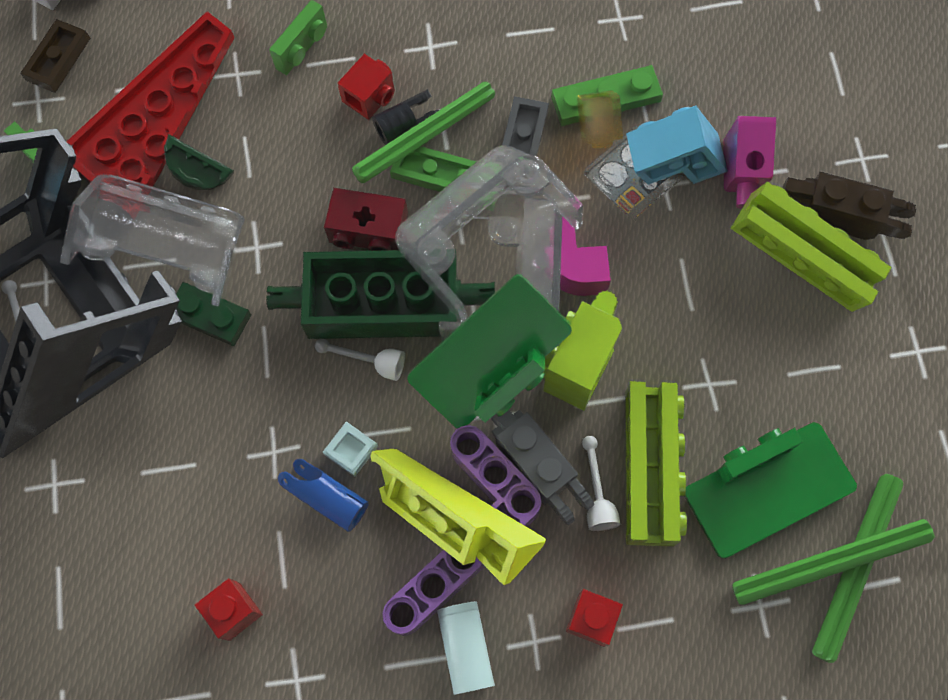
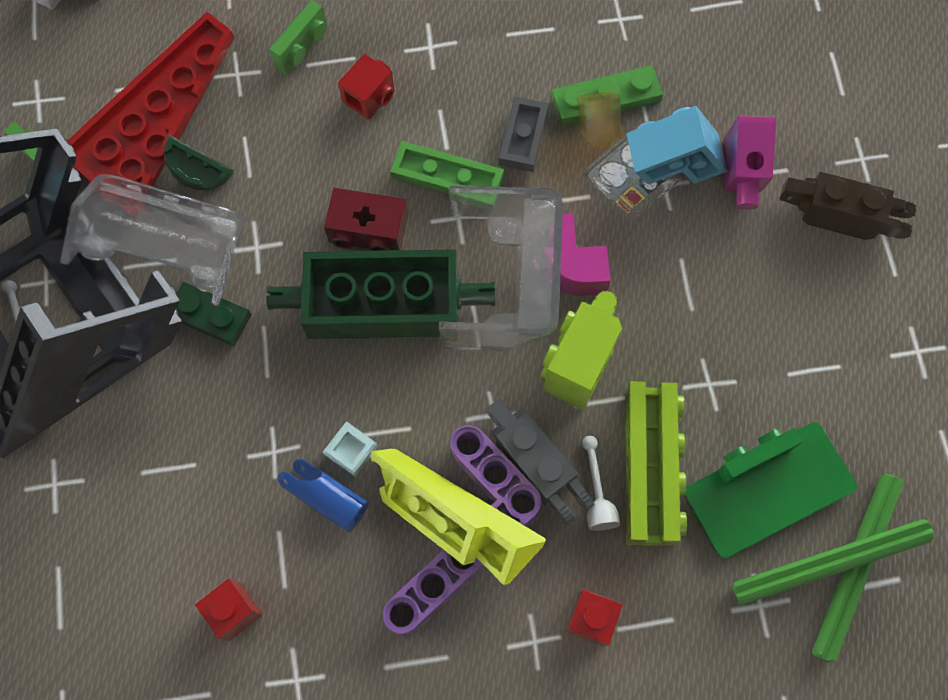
dark brown plate [20,19,91,93] -> none
hinge [315,338,405,381] -> none
bright green axle [352,82,495,183] -> none
black hinge [372,89,439,145] -> none
clear windscreen [395,145,583,323] -> none
green bracket [407,274,572,429] -> none
light aqua pin [437,601,495,695] -> none
lime brick [730,181,892,312] -> none

